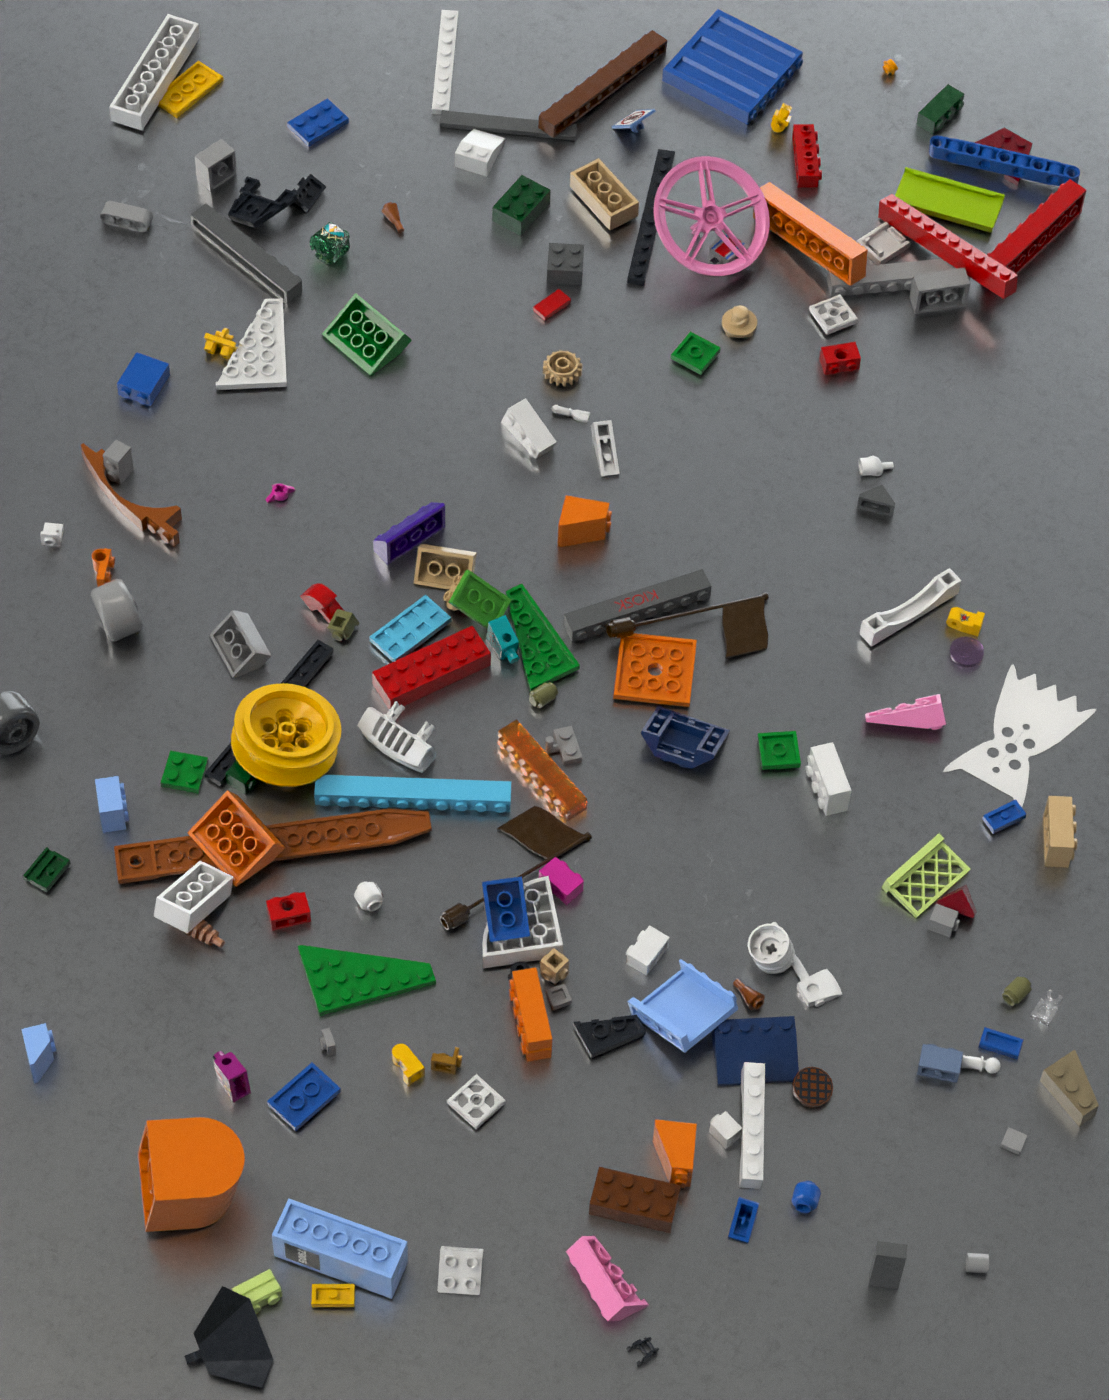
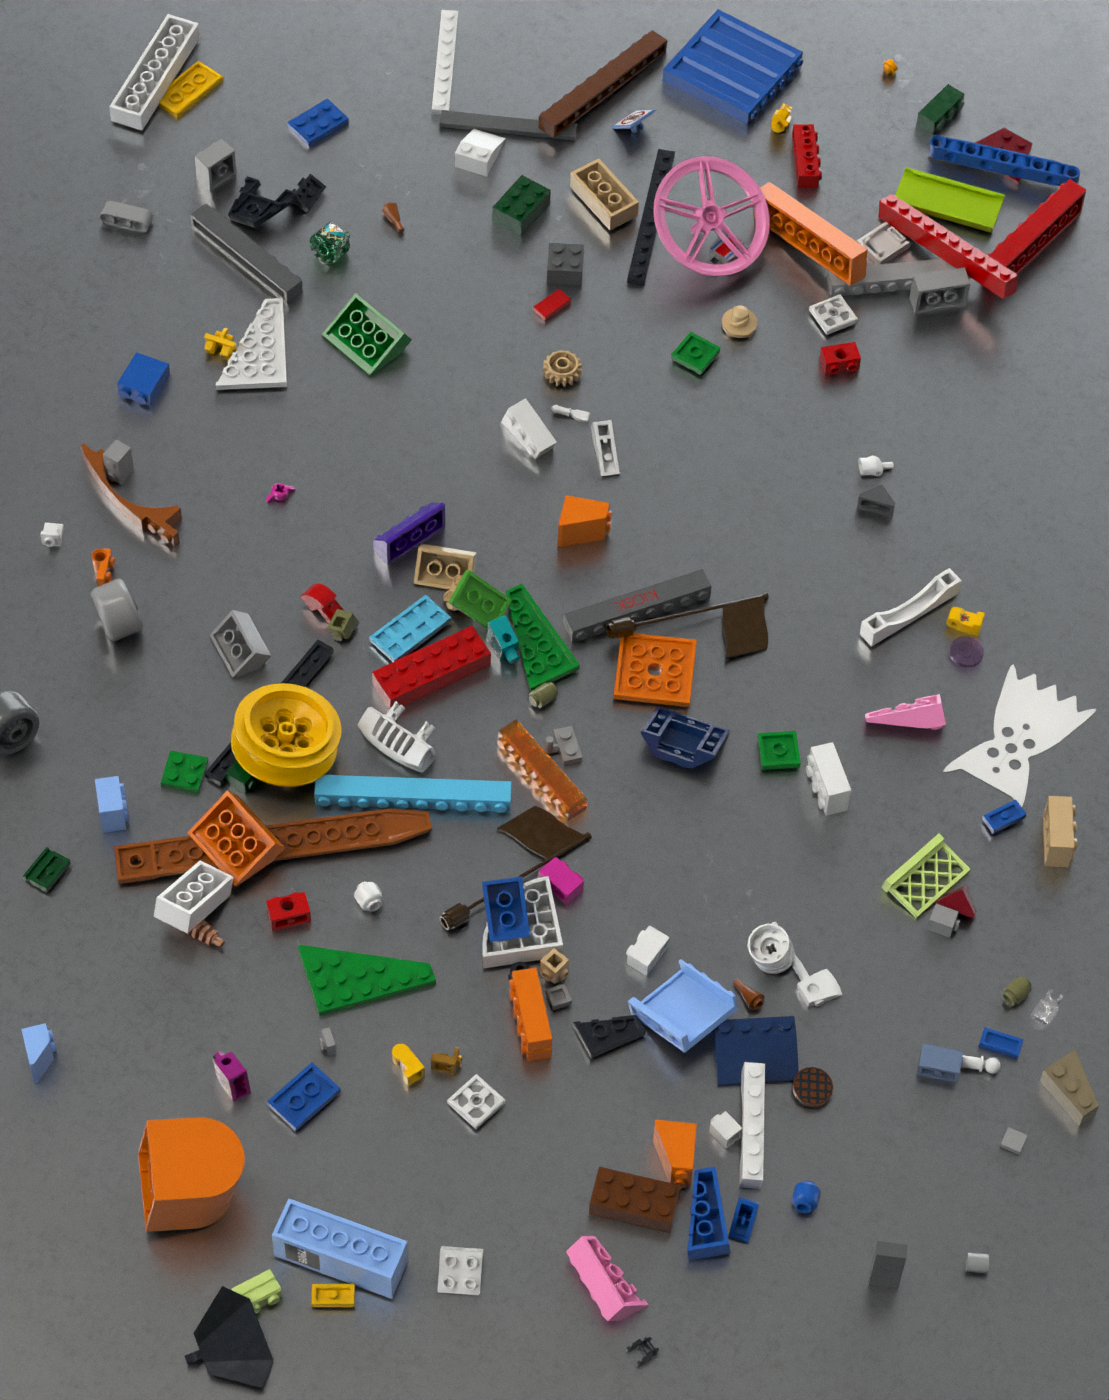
none -> blue wedge [687,1166,731,1261]

